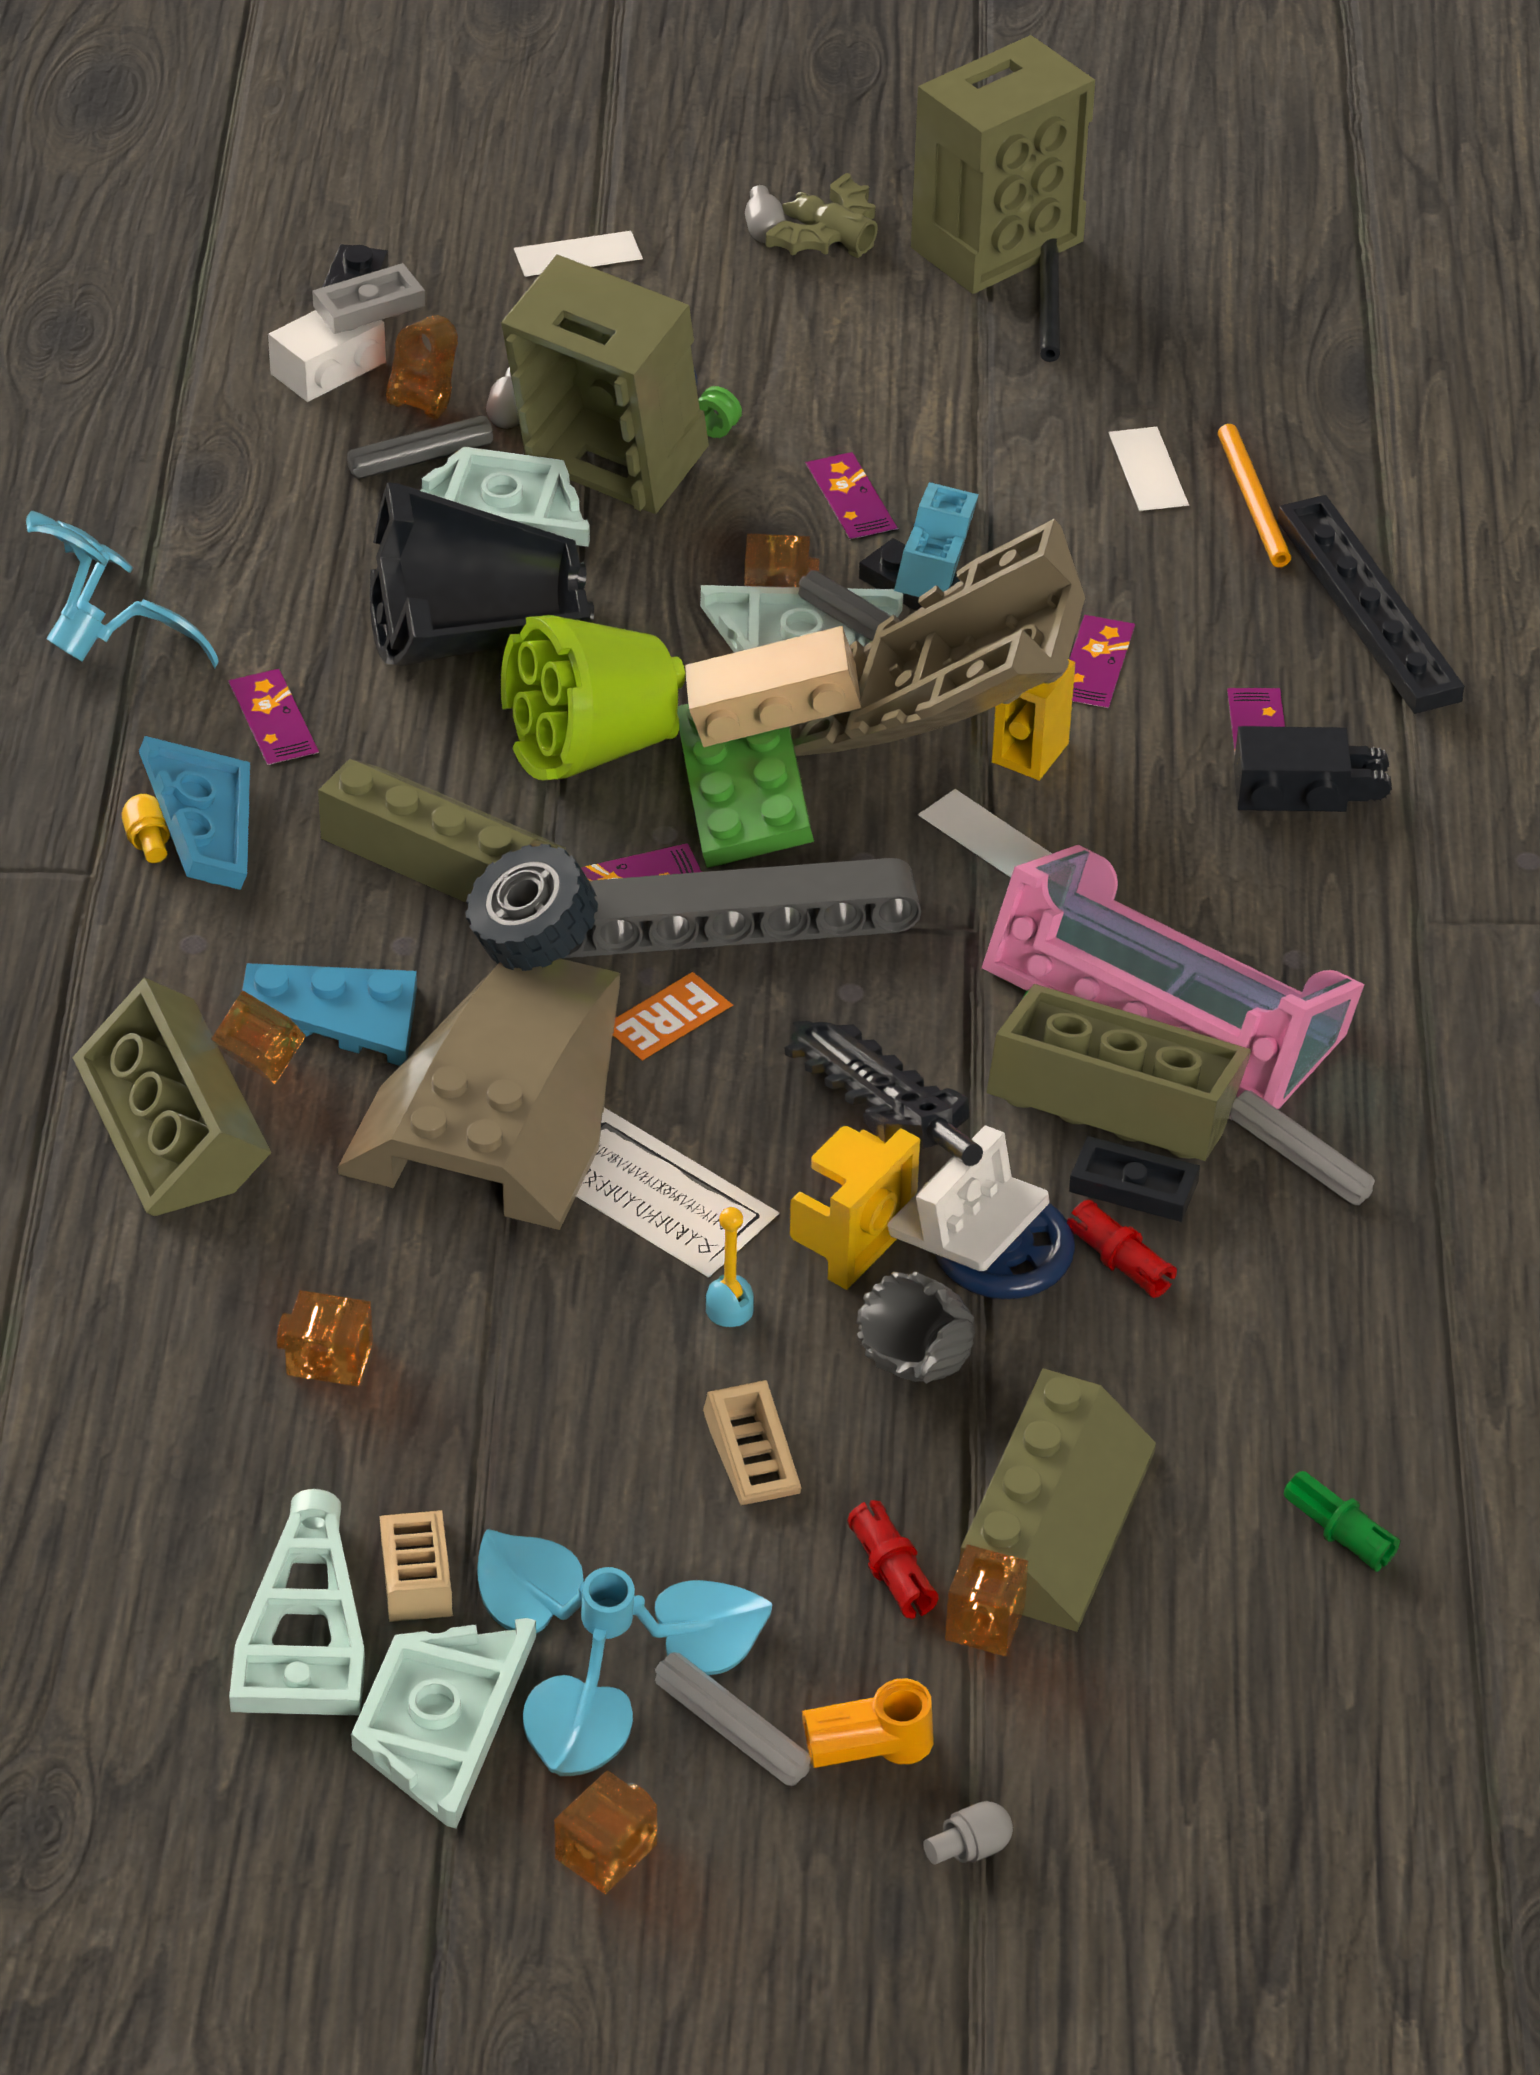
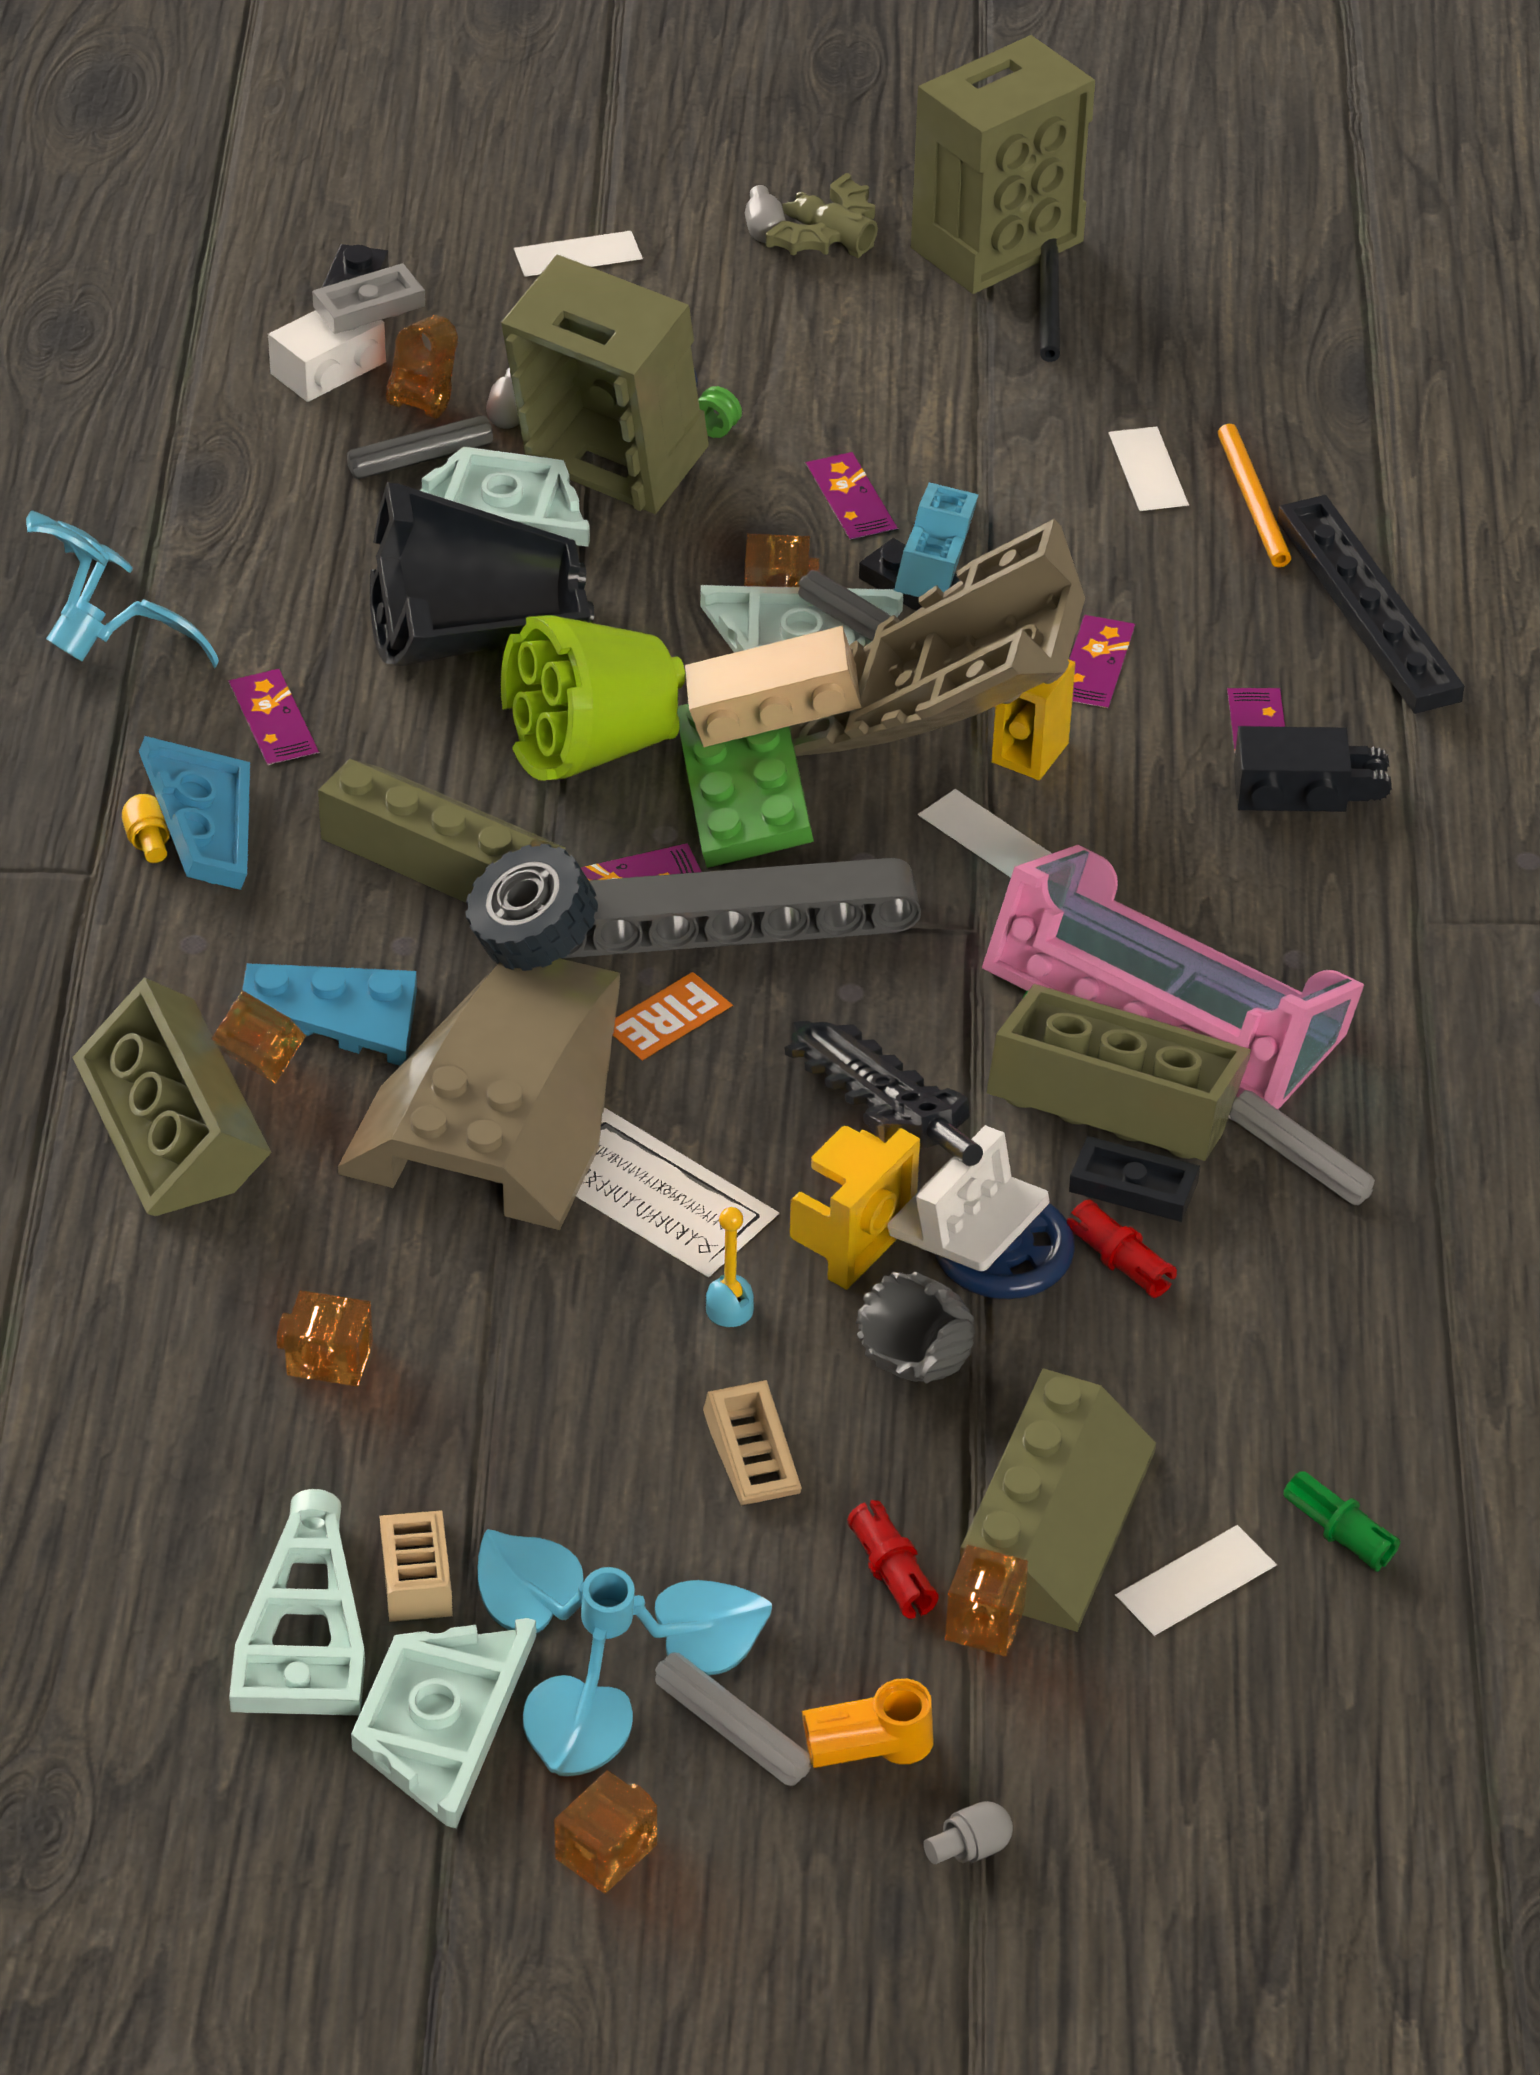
none -> white sticker [1115,1525,1277,1636]

